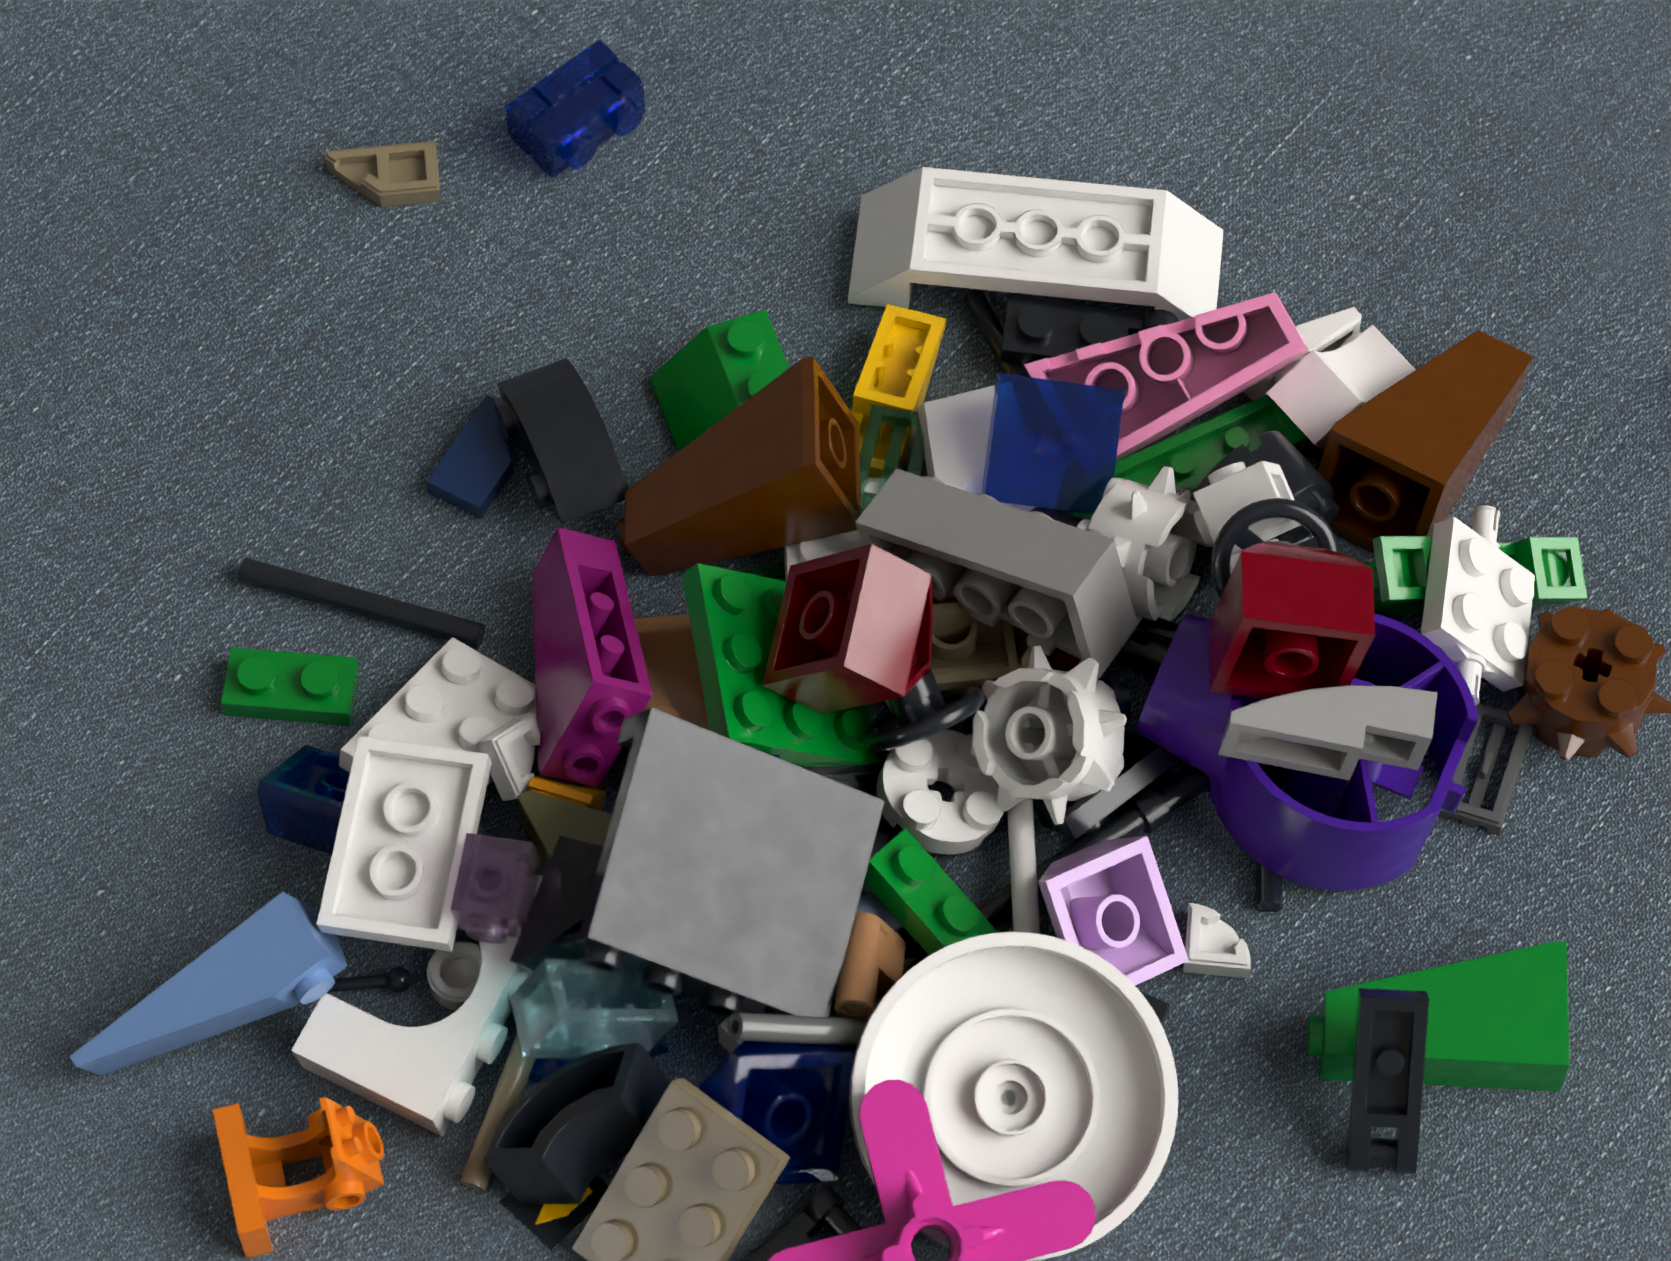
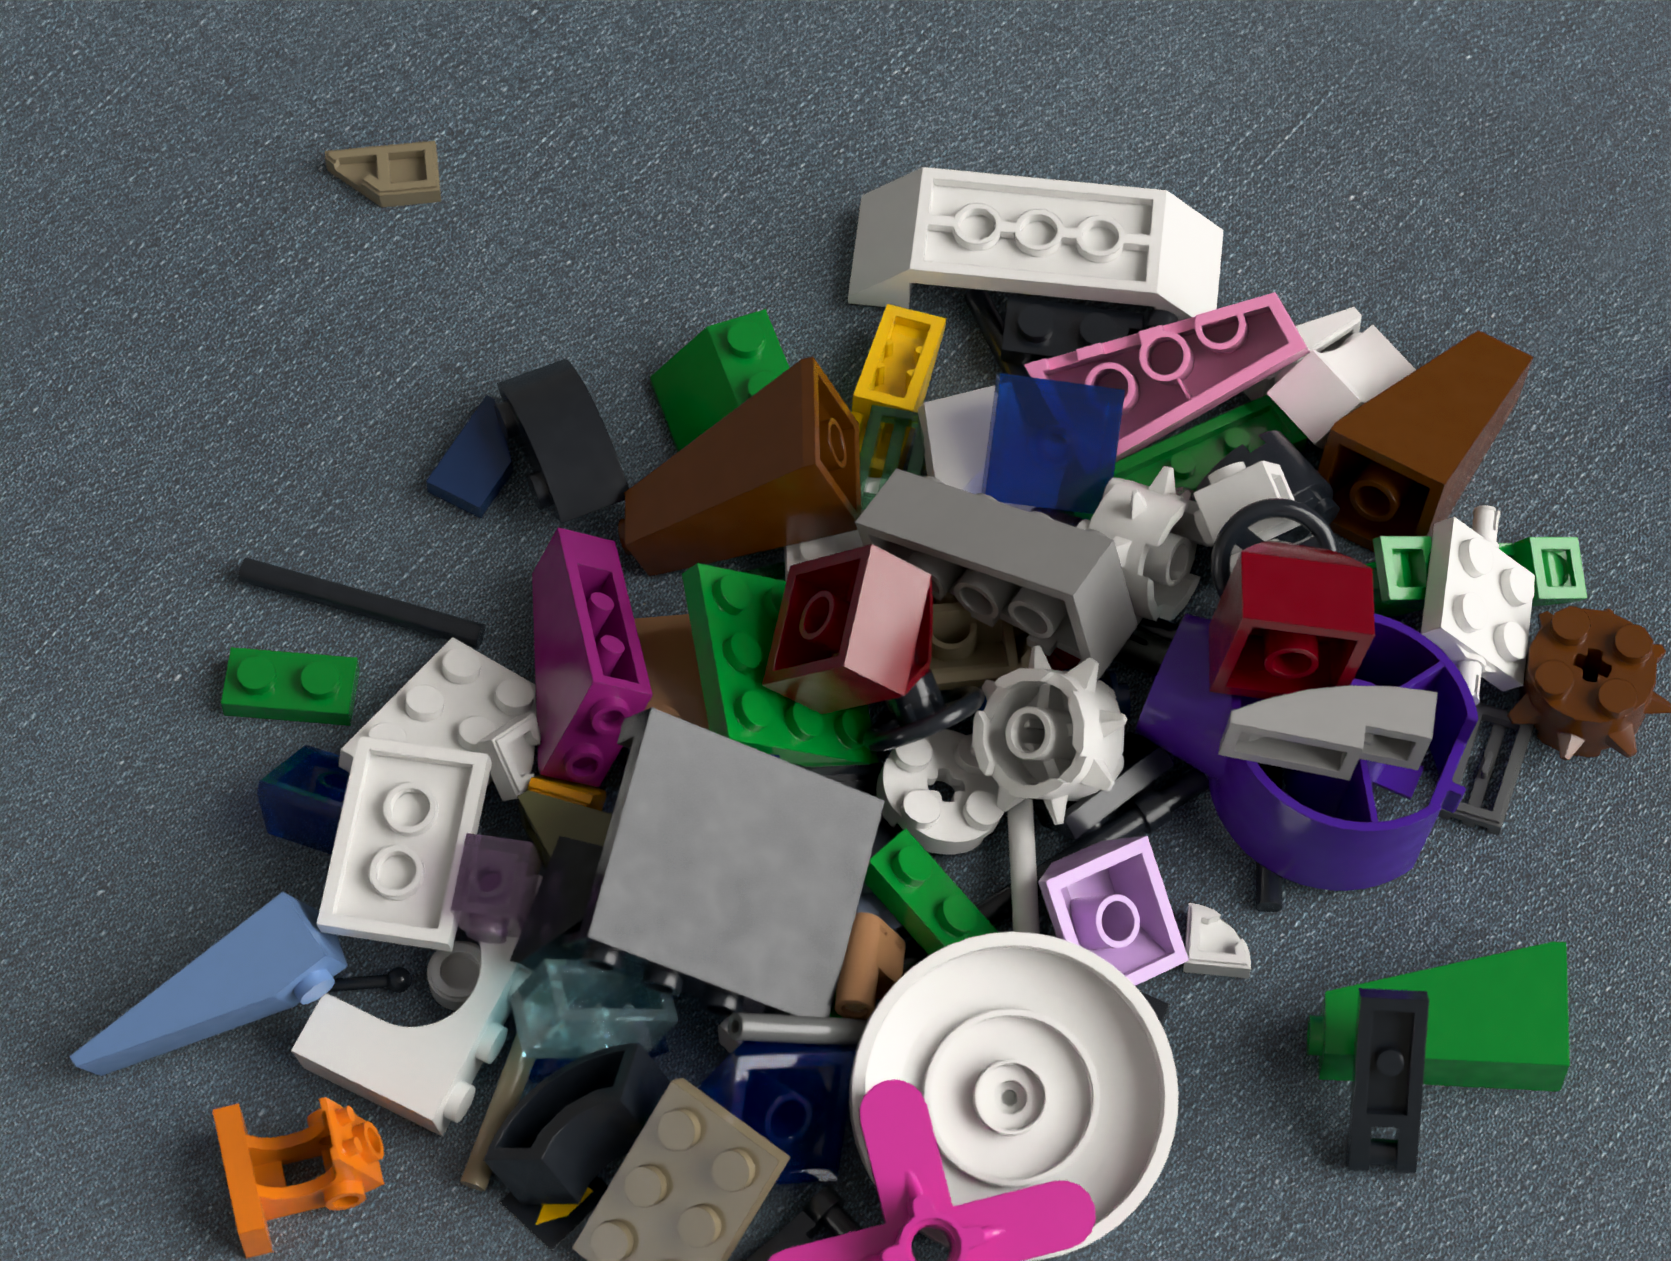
clear blue brick [505,40,646,178] -> none

